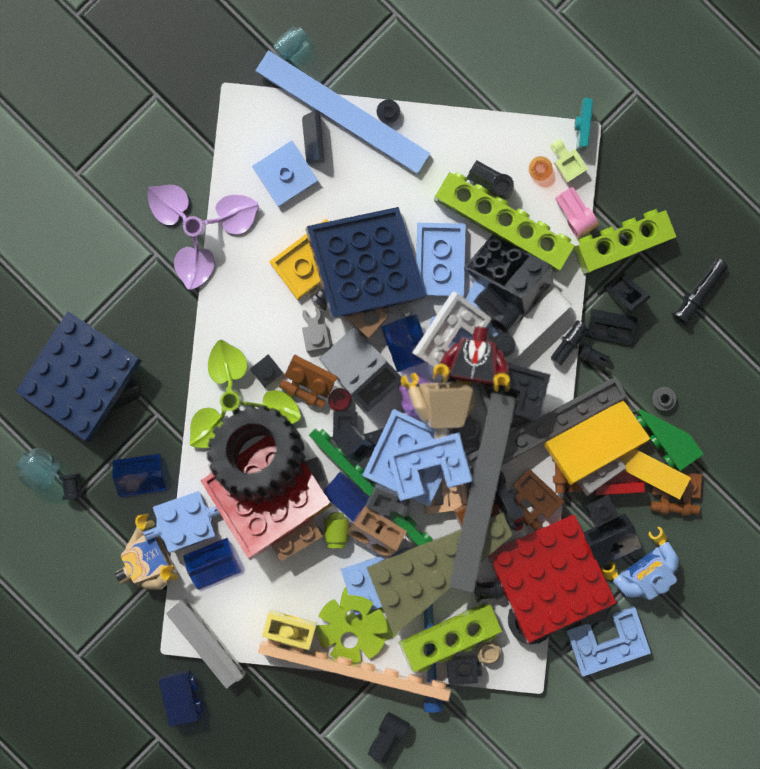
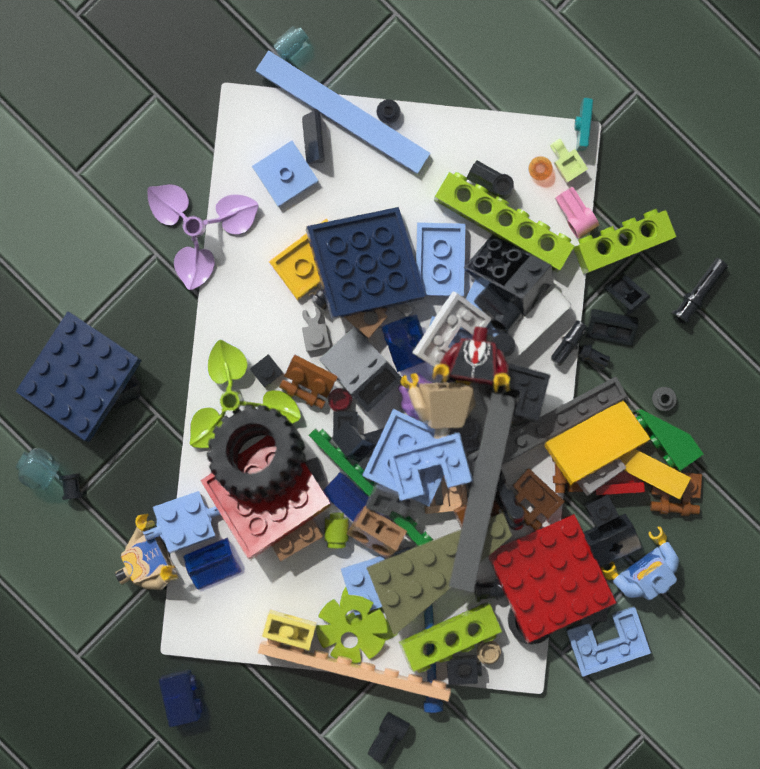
clear blue panel [112,454,166,497] -> none
light grey fence [166,597,246,689] -> none

